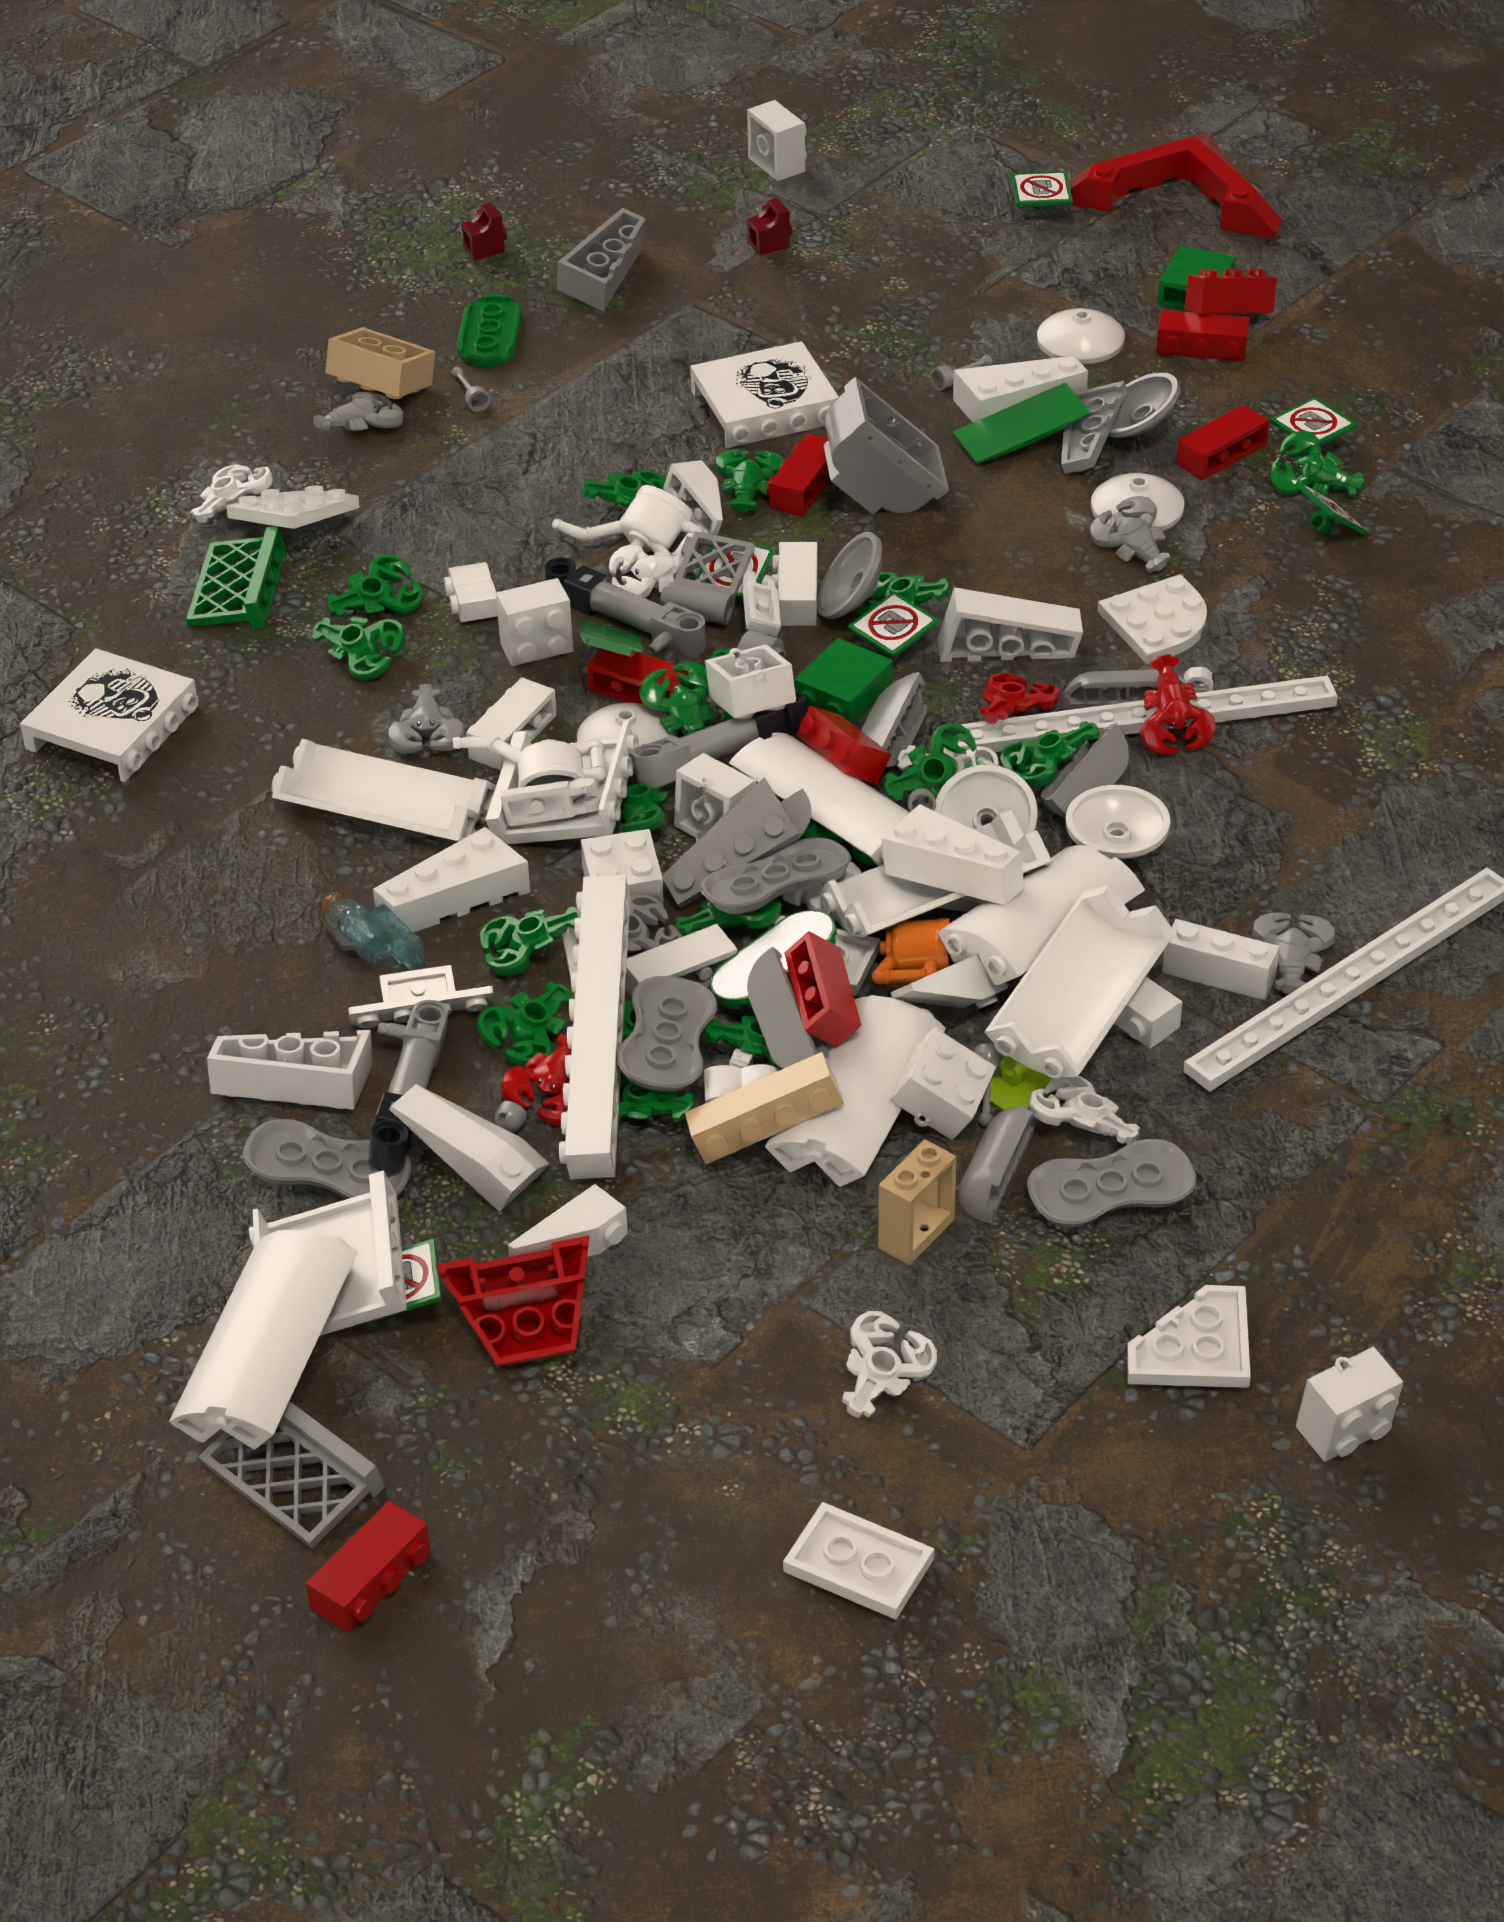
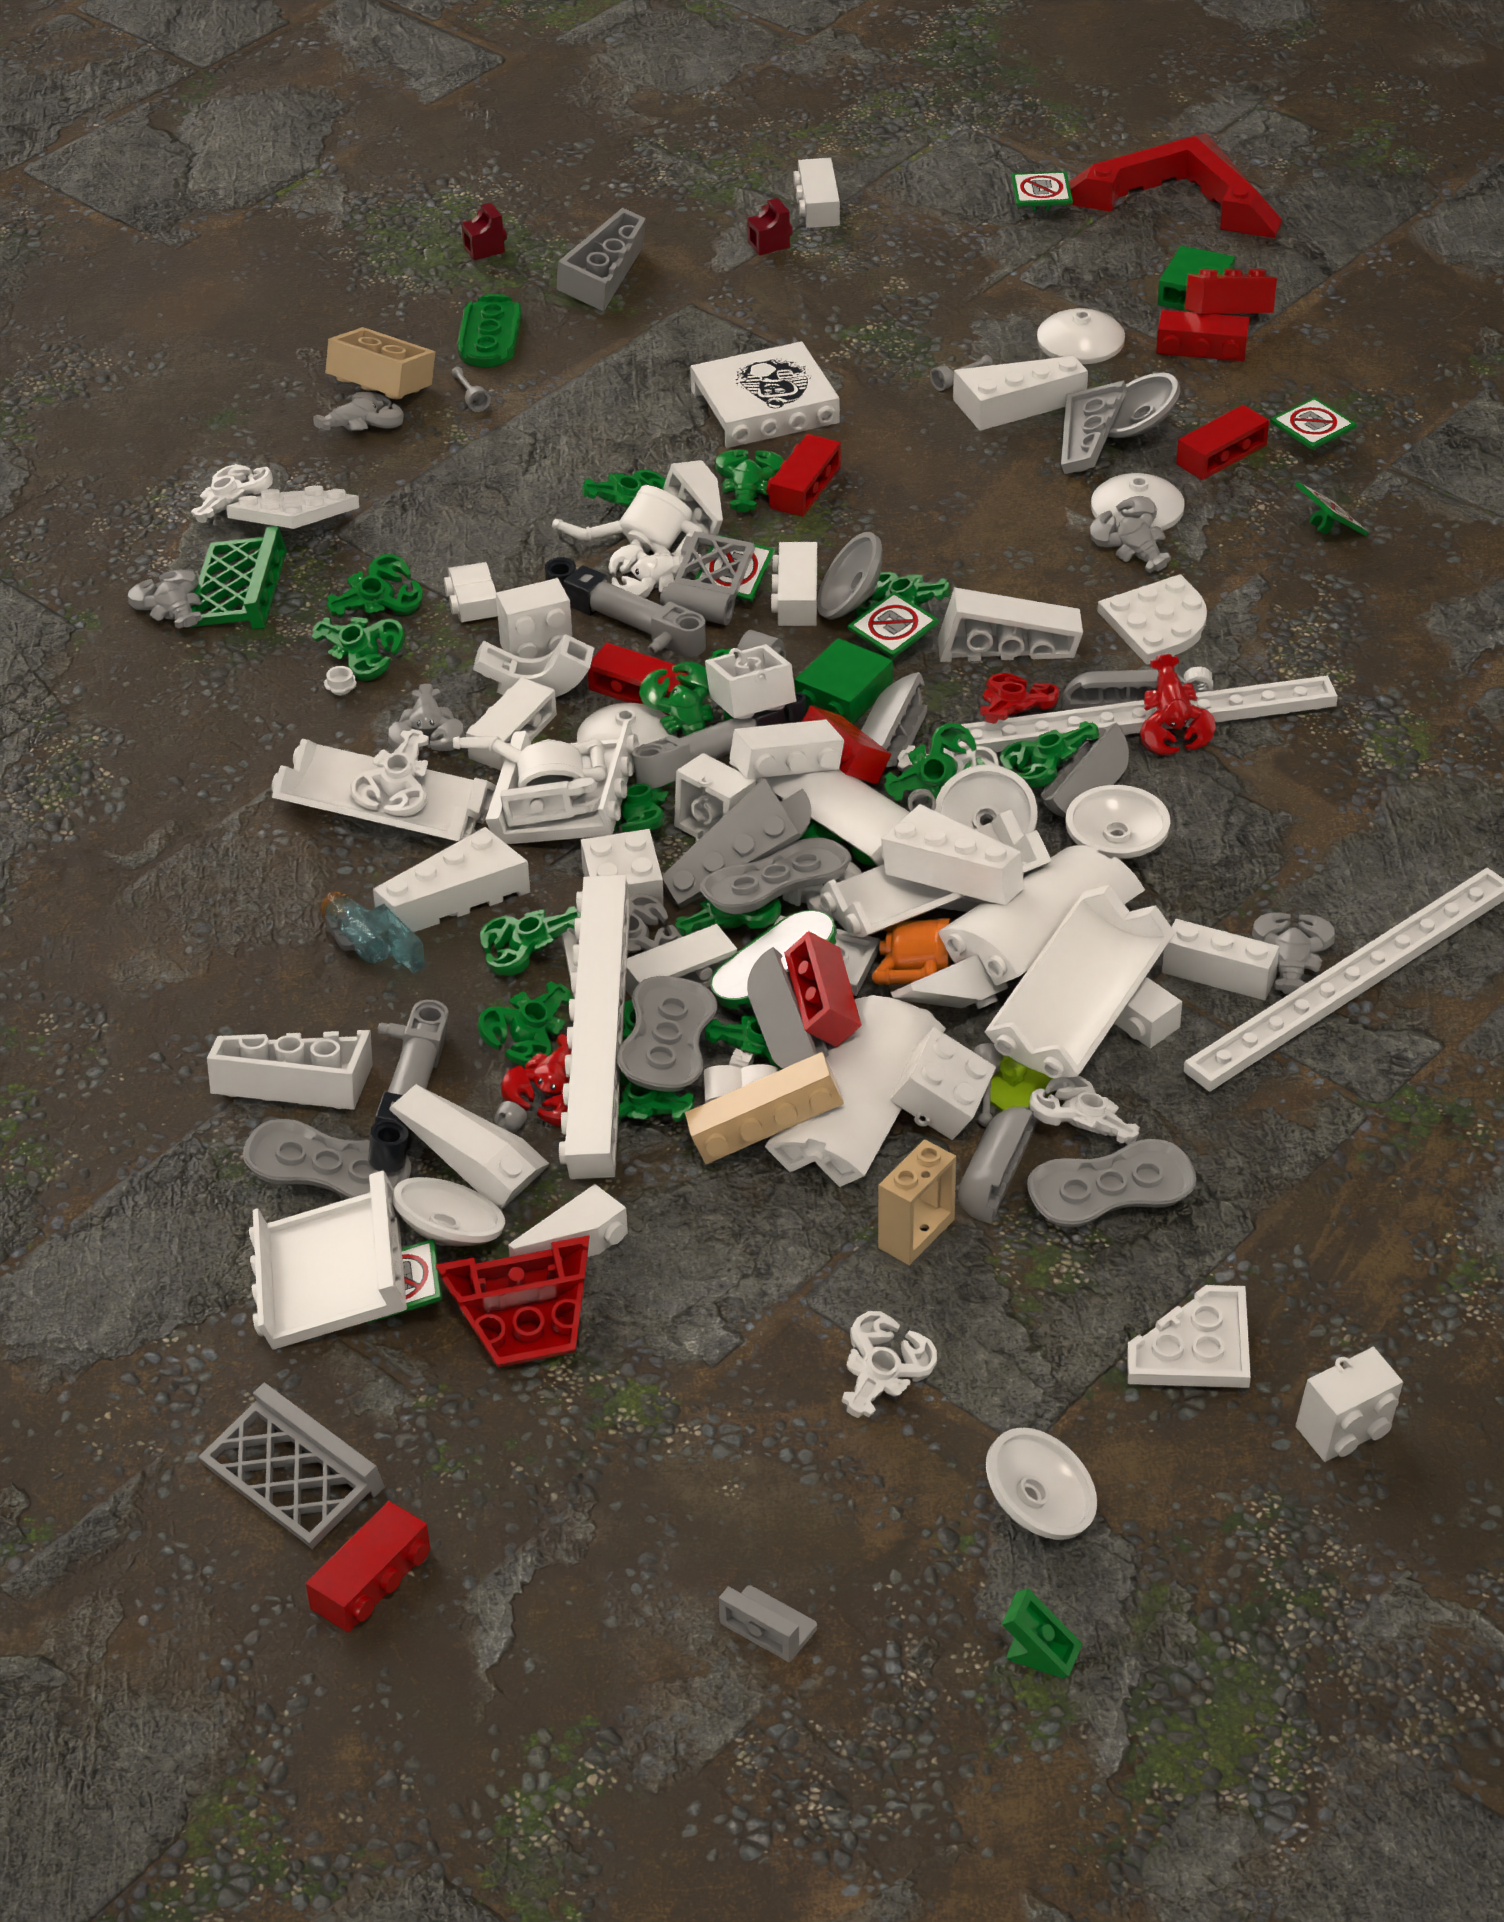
white panel [20,648,198,782] -> none
white cylinder [169,1230,358,1450] -> none
white bracket [348,965,494,1028] -> none
green piece [580,619,642,657] -> none
white hinge [742,570,781,637] -> none
white brick [747,100,807,181] -> none
white plate [783,1502,934,1620] -> none
light grey container [824,377,949,514] -> none
green piece [952,383,1091,464] -> none
green animal [1270,430,1364,498] -> none
none -> light grey animal [128,570,202,629]
none -> white plate [324,666,357,696]
none -> white animal [350,729,429,817]
none -> white dish [392,1177,505,1247]
none -> white arch [473,634,594,697]
none -> light grey panel [719,1585,817,1663]
none -> white brick [729,719,844,779]
none -> white brick [793,158,840,228]
none -> white dish [986,1428,1097,1540]
none -> green slope [1002,1588,1083,1678]

